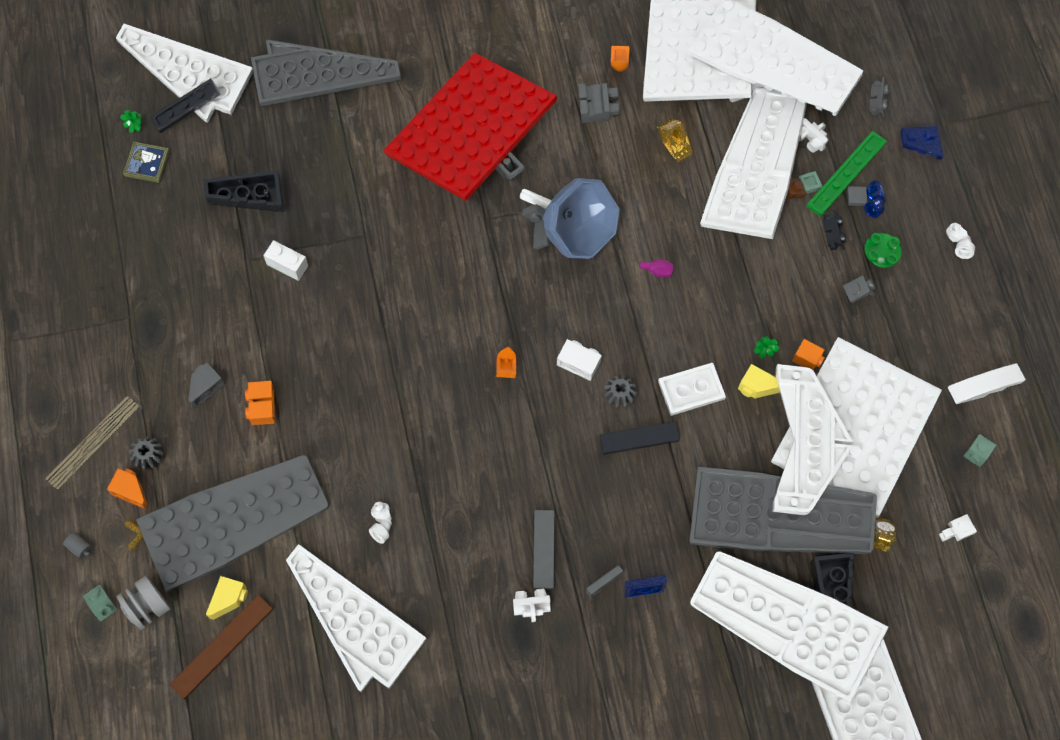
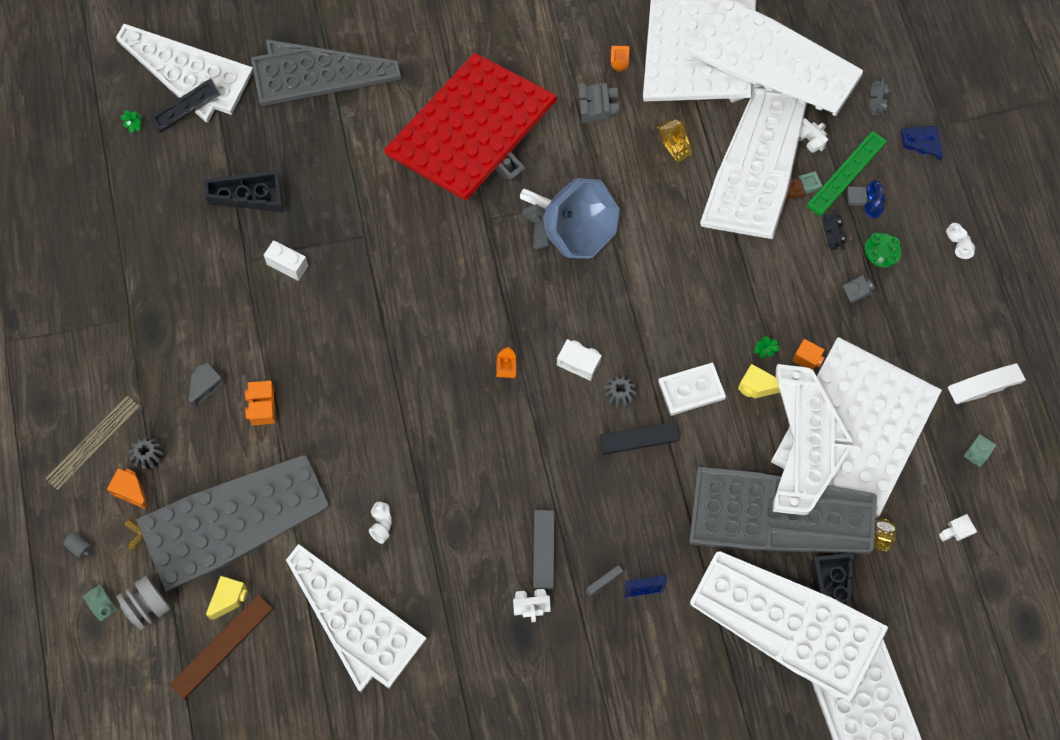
tile [123,142,170,183] -> none
magenta piece [639,259,673,278] -> none

